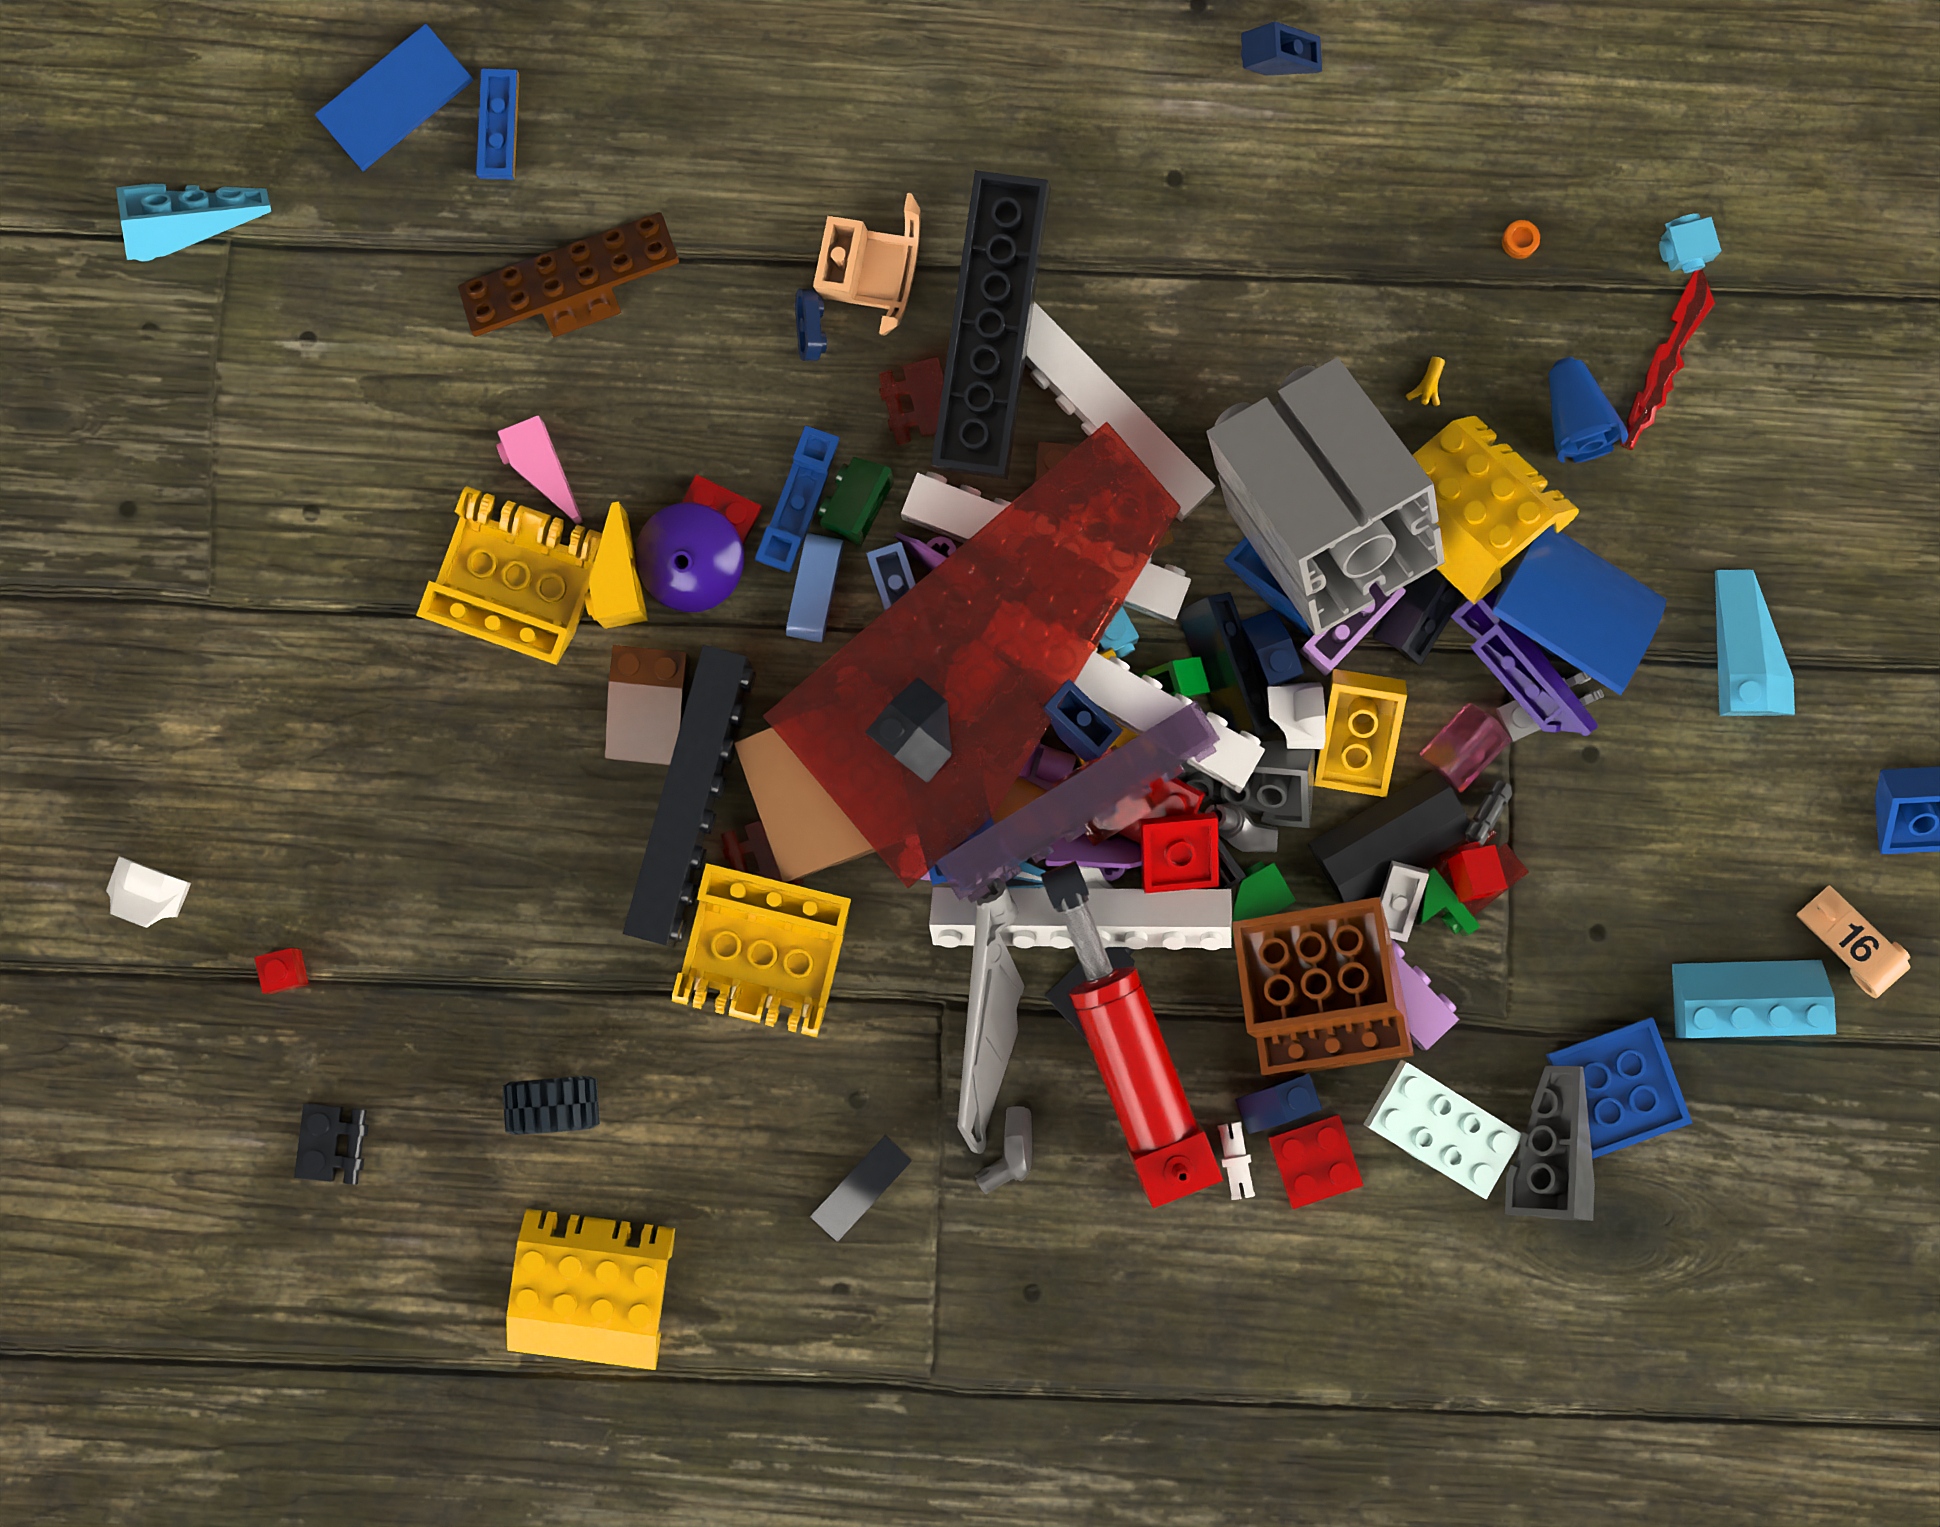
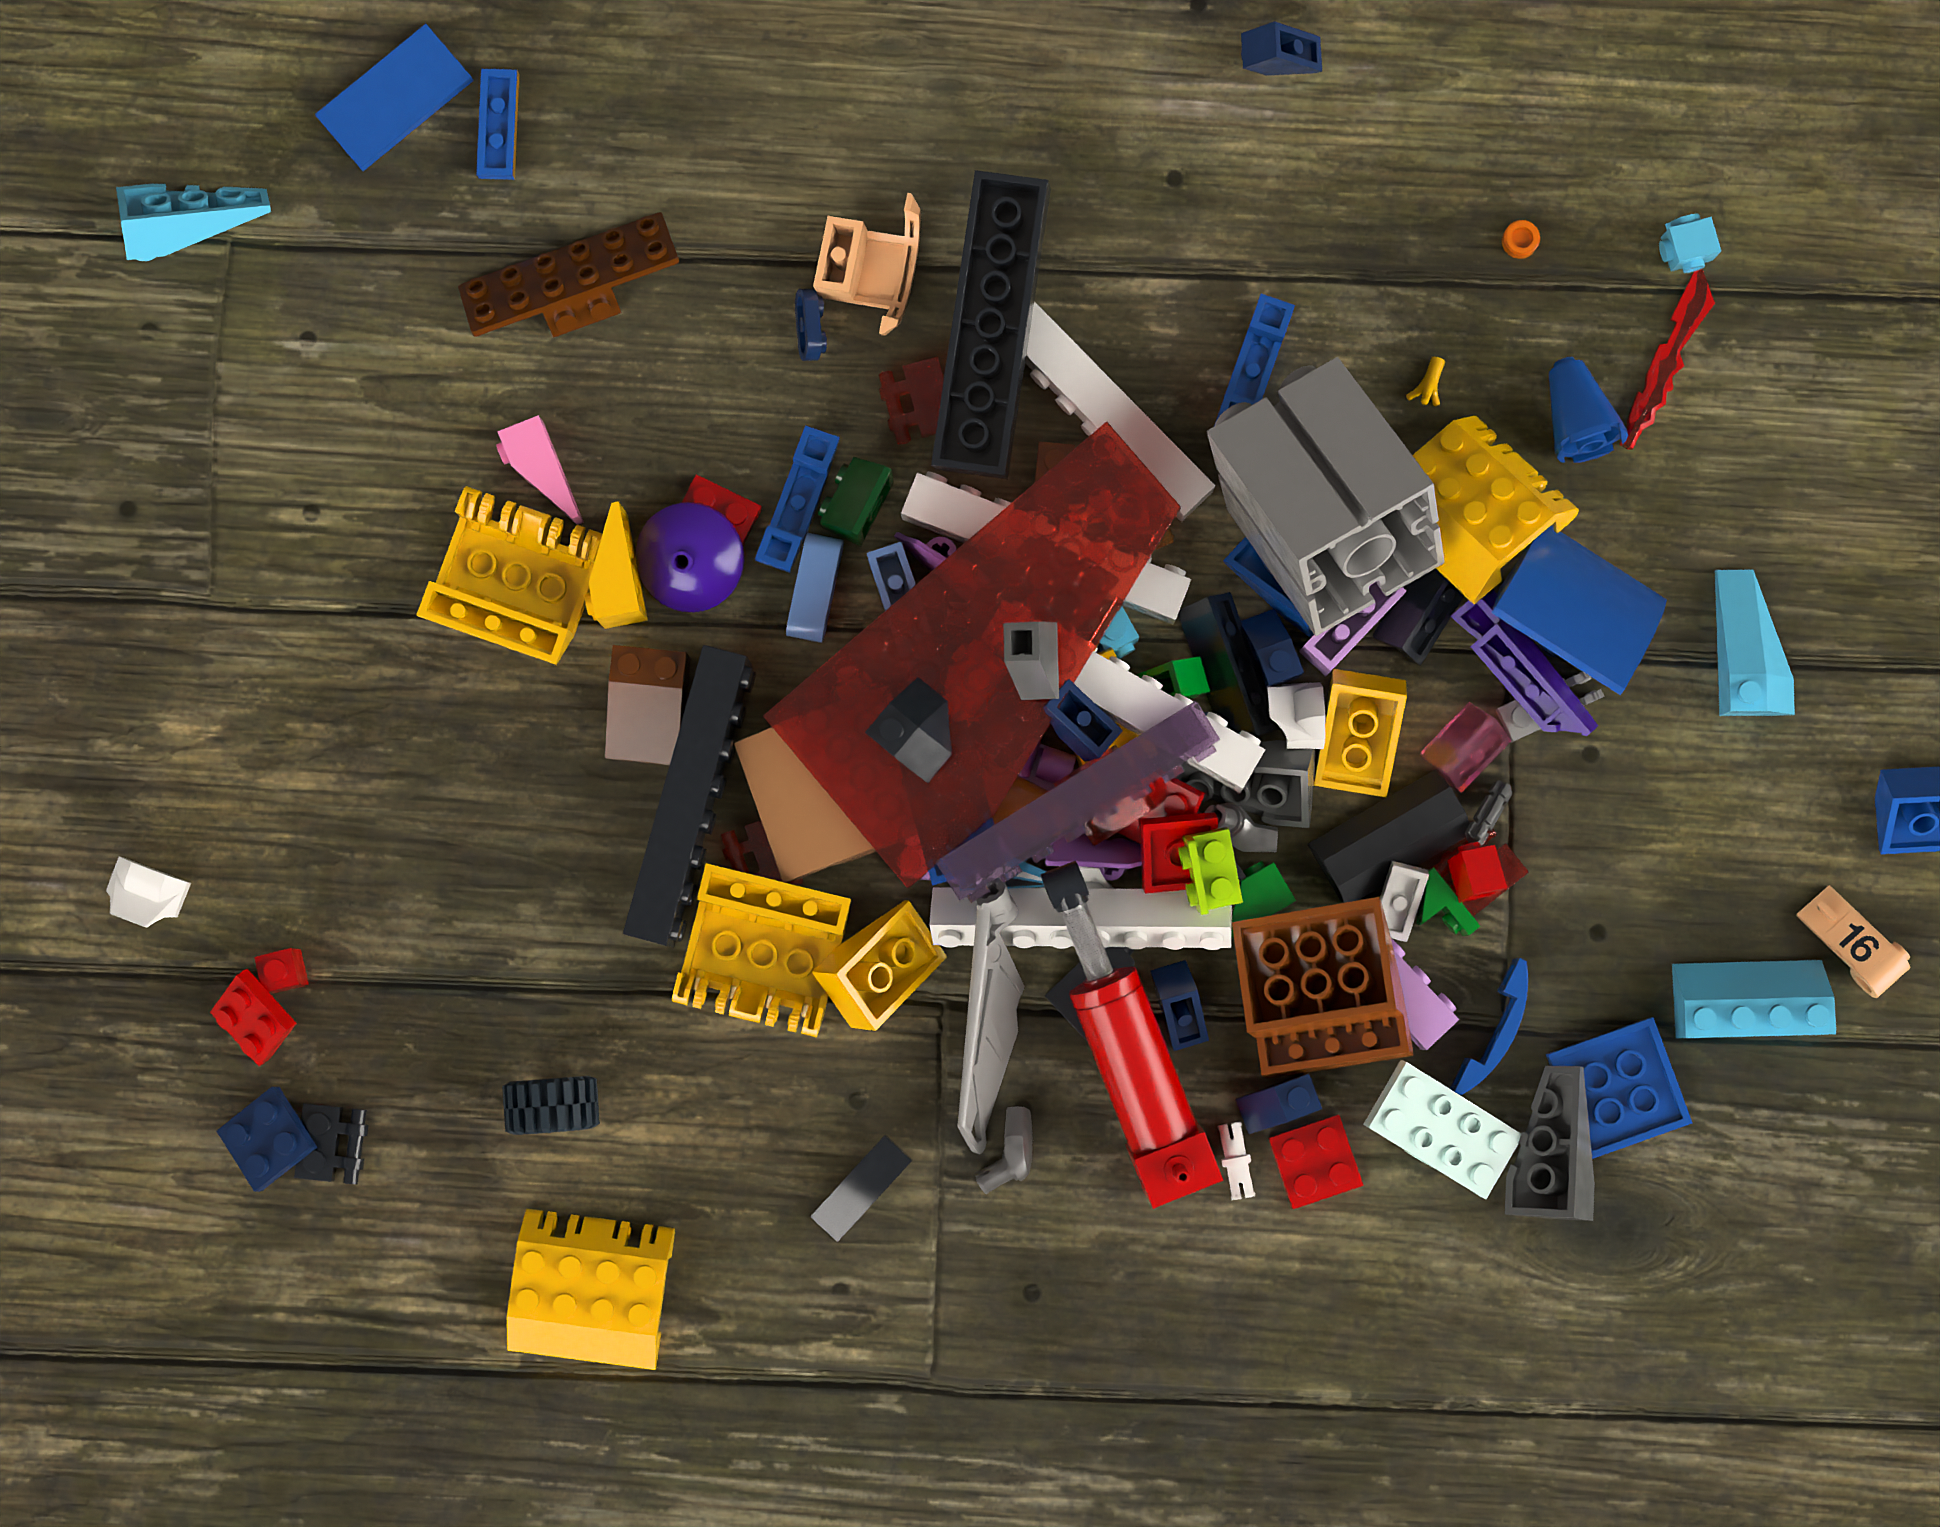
none -> red plate [210,969,297,1067]
none -> dark blue plate [217,1086,317,1192]
none -> yellow slope [812,900,947,1031]
none -> dark grey slope [1003,622,1059,700]
none -> dark blue slope [1150,960,1209,1051]
none -> lime bracket [1179,827,1243,915]
none -> blue slope [1214,294,1295,427]
none -> blue slope [1450,958,1528,1095]

